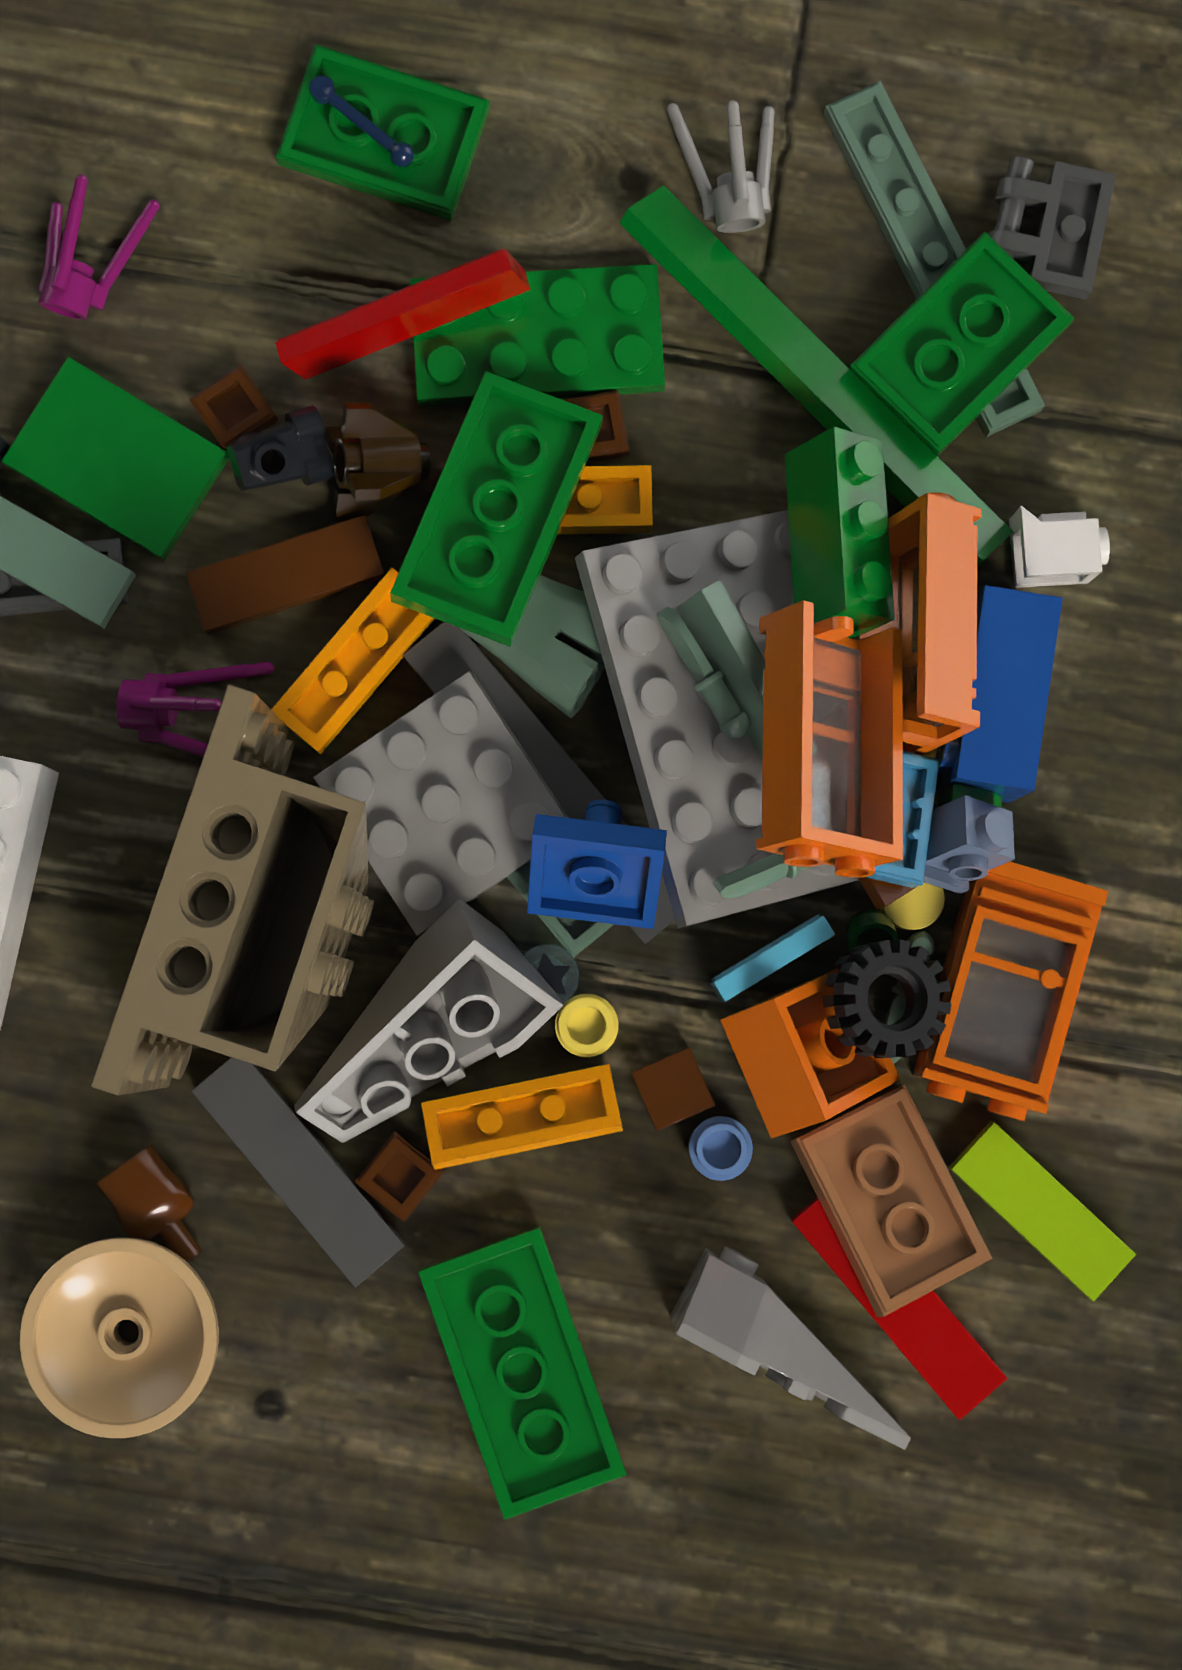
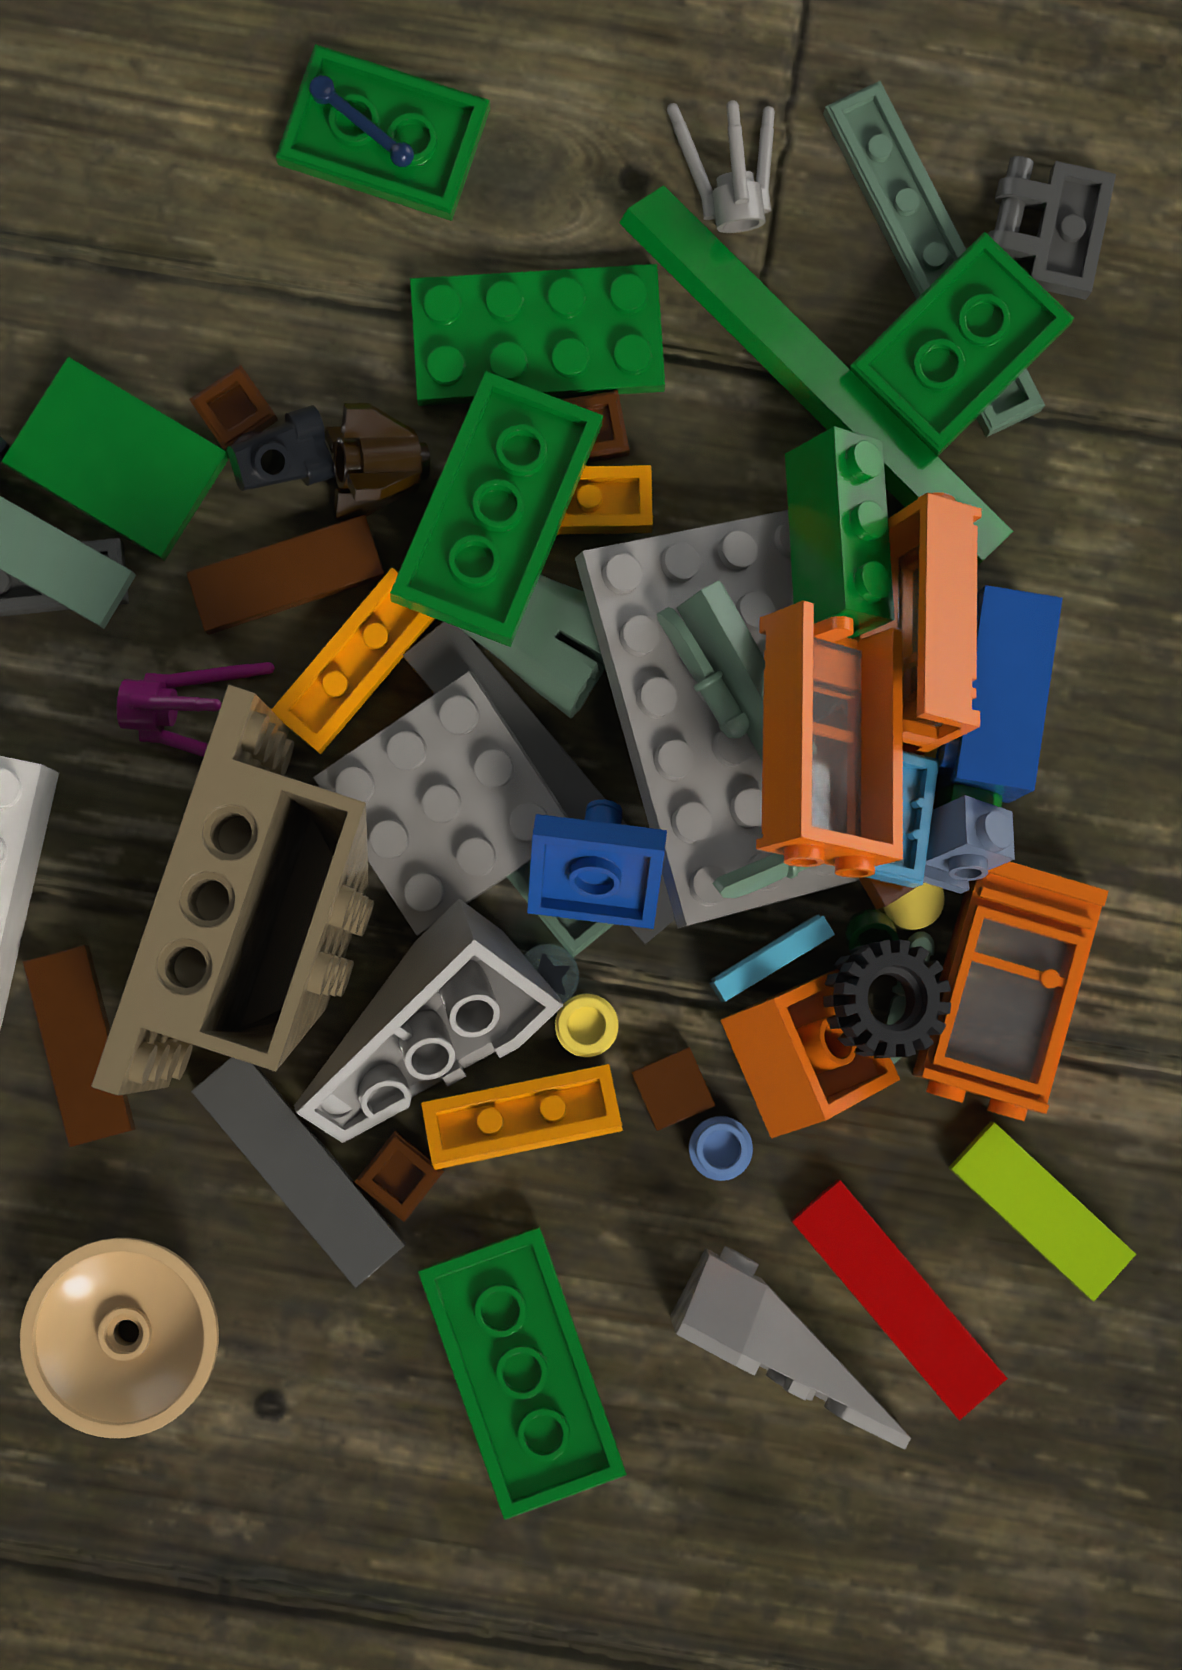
magenta plant [38,174,160,320] -> none
reddish brown piece [96,1144,202,1262] -> none
red tile [275,248,531,380] -> none
medium nougat tile [790,1084,993,1317] -> none
white window [1009,506,1110,588] -> none
none -> reddish brown tile [23,945,136,1147]

